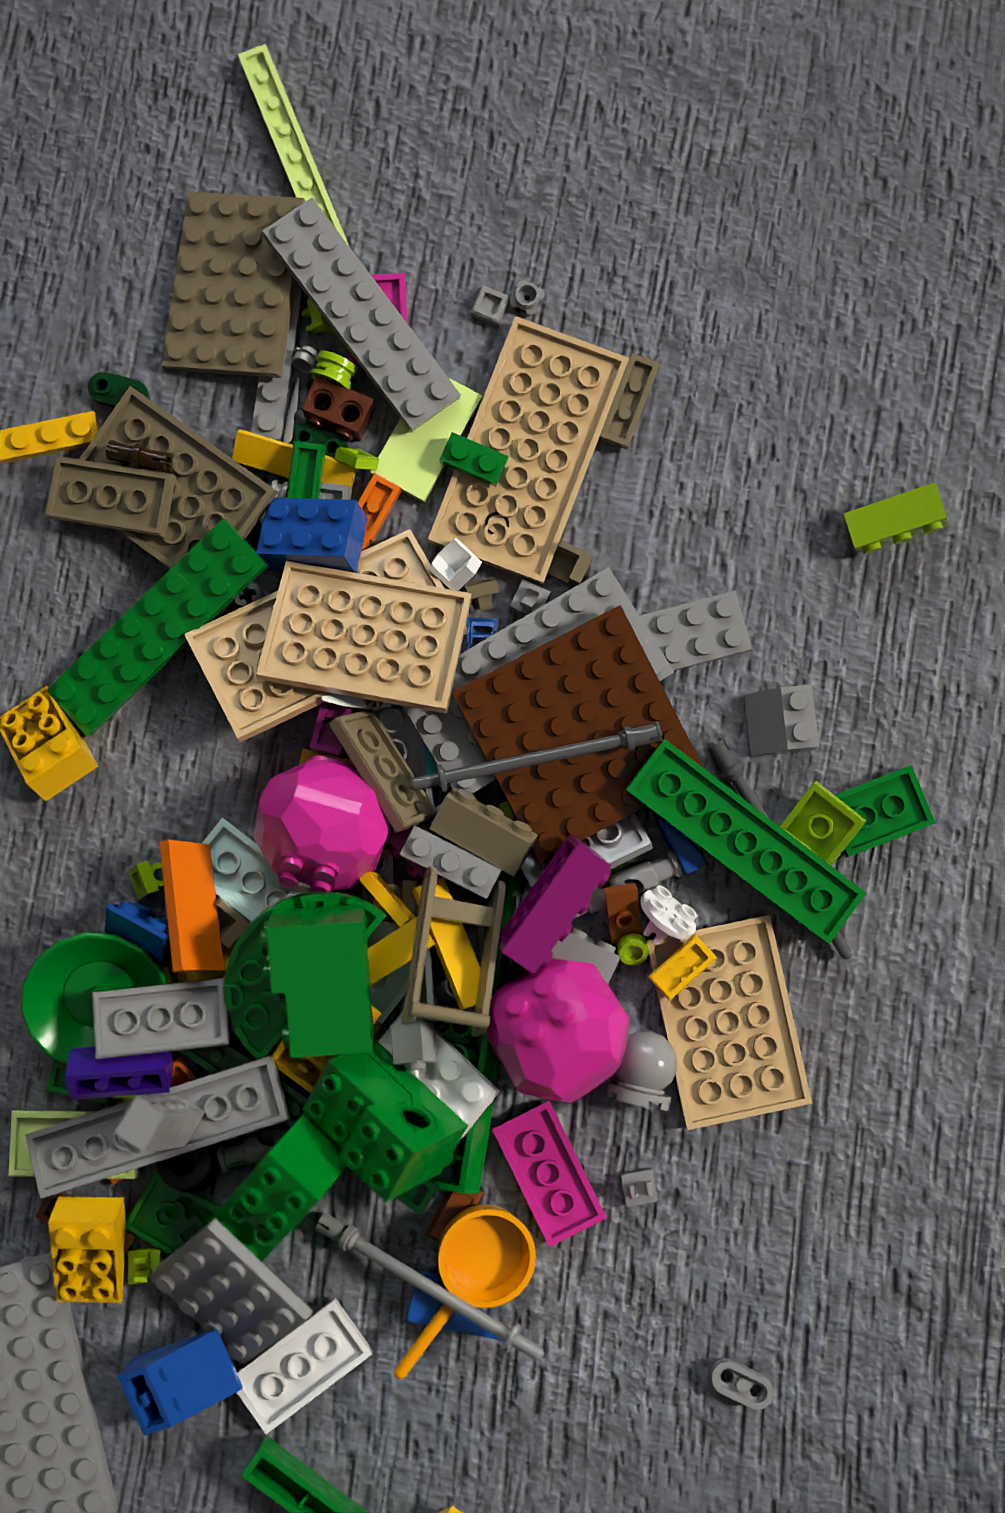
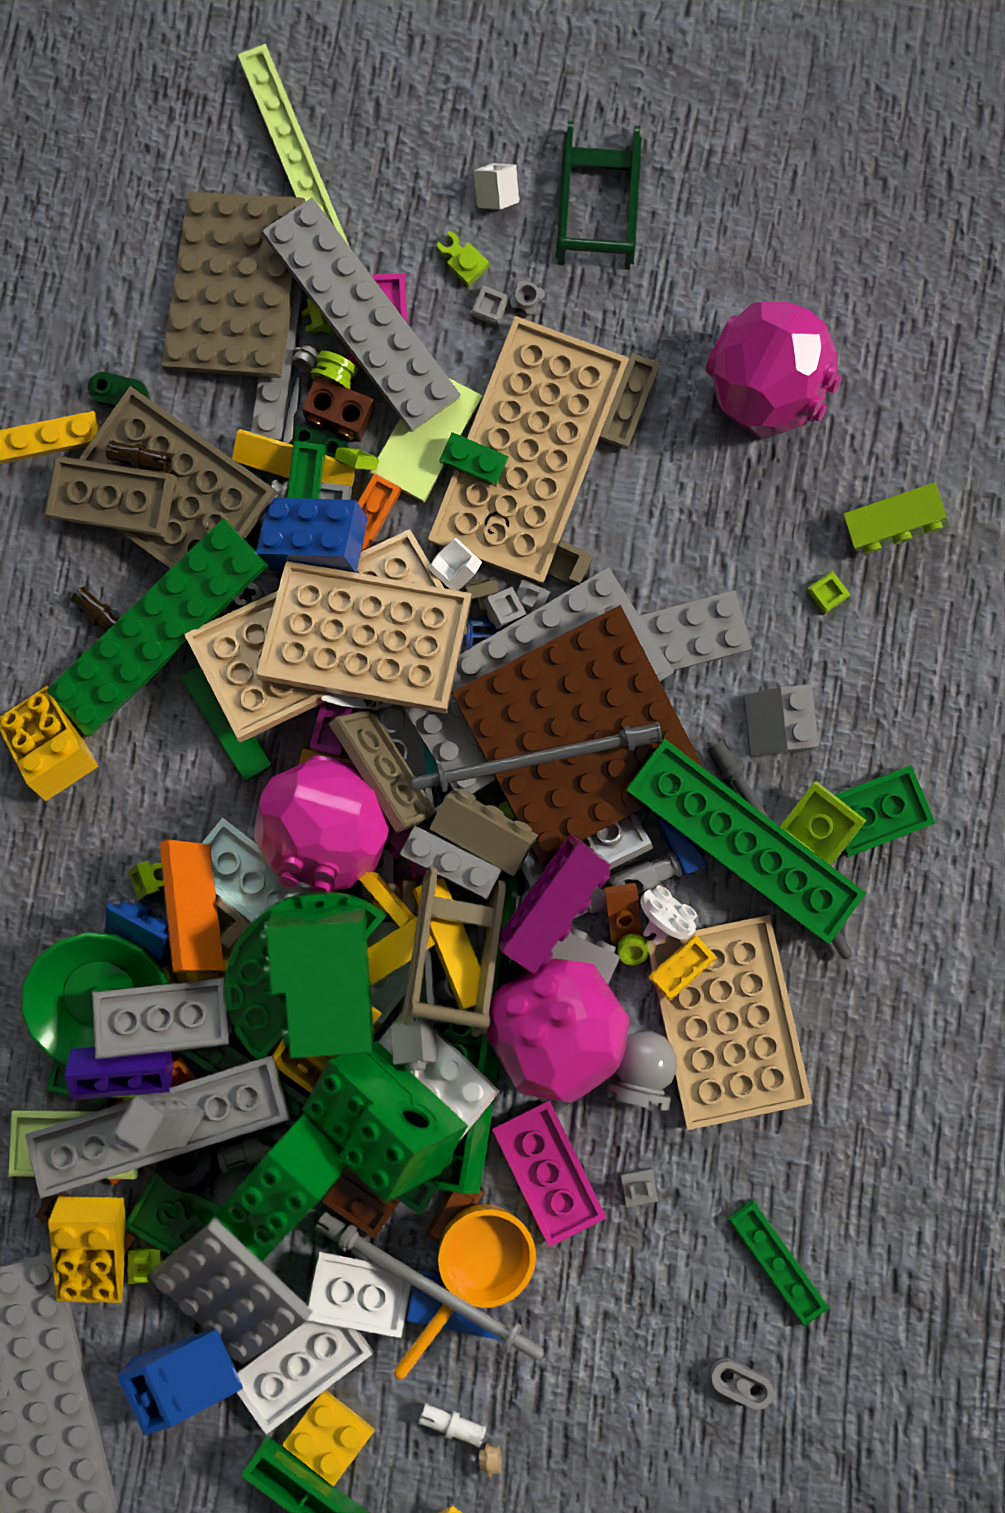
none -> dark brown pin [71,586,119,632]
none -> green tile [180,665,273,782]
none -> yellow plate [282,1390,375,1486]
none -> white plate [307,1252,411,1338]
none -> reddish brown plate [322,1166,400,1239]
none -> white pin [418,1403,486,1448]
none -> lime plate [436,231,490,287]
none -> white panel [473,163,519,210]
none -> tan plate [479,1443,502,1478]
none -> light grey tile [483,587,526,629]
none -> dark green piece [556,121,642,270]
none -> dark pink rock [705,302,842,438]
none -> green tile [726,1199,829,1327]
none -> lime tile [806,571,851,615]

